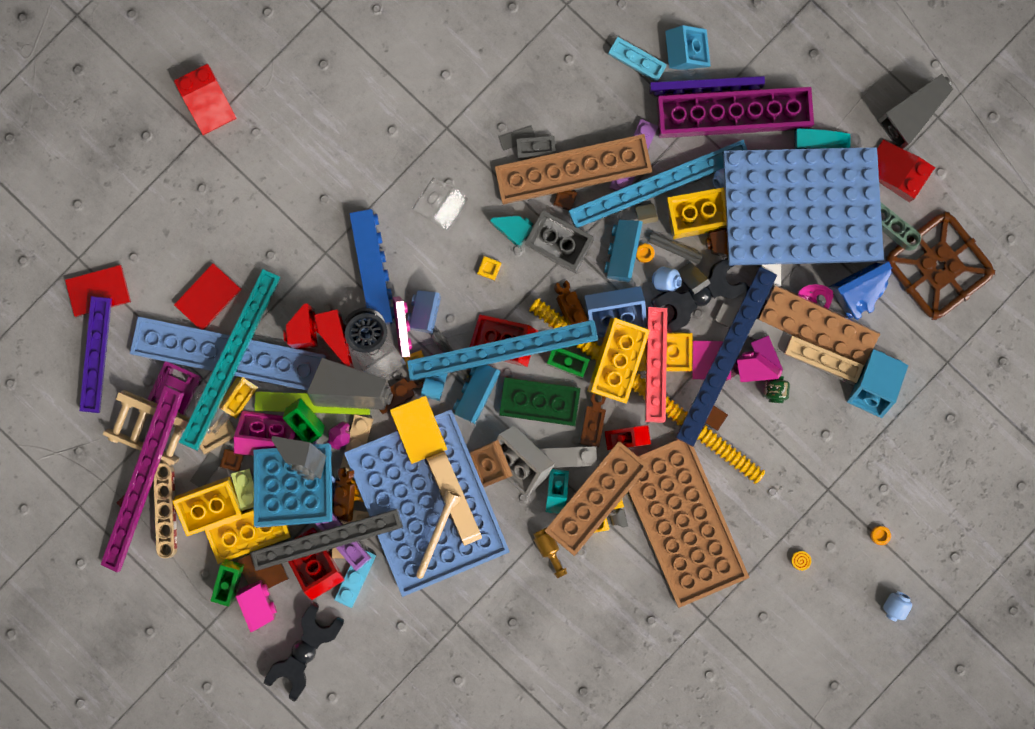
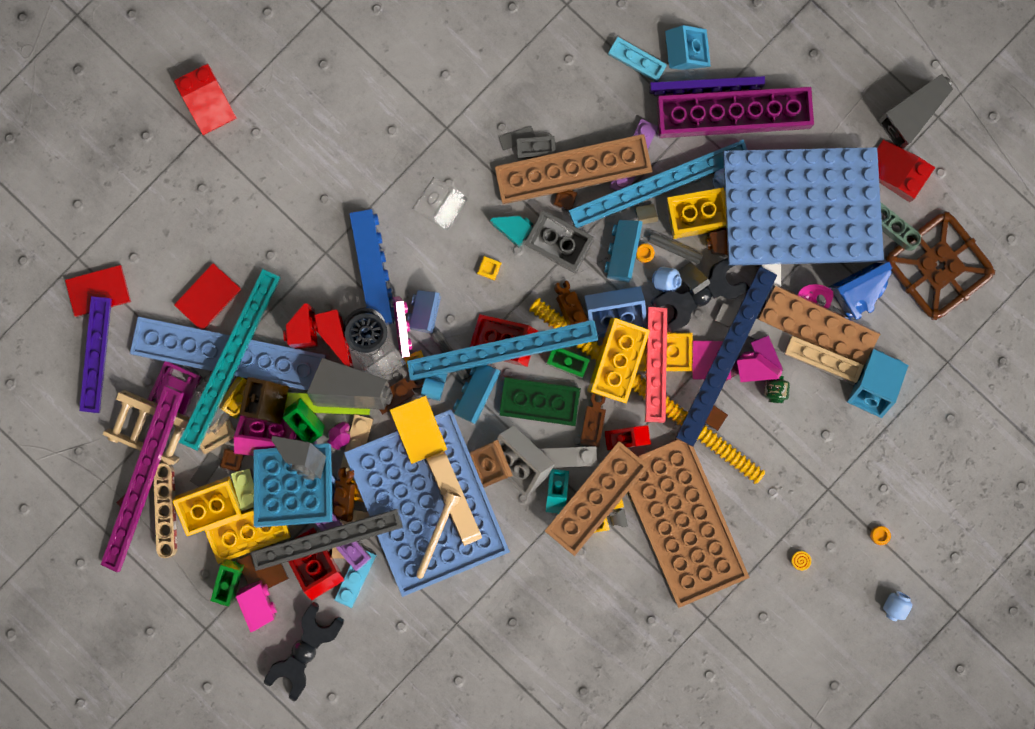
pearl gold piece [533,527,567,578] -> none
teal slope [794,129,851,149] -> none
none -> dark brown slope [239,377,289,424]

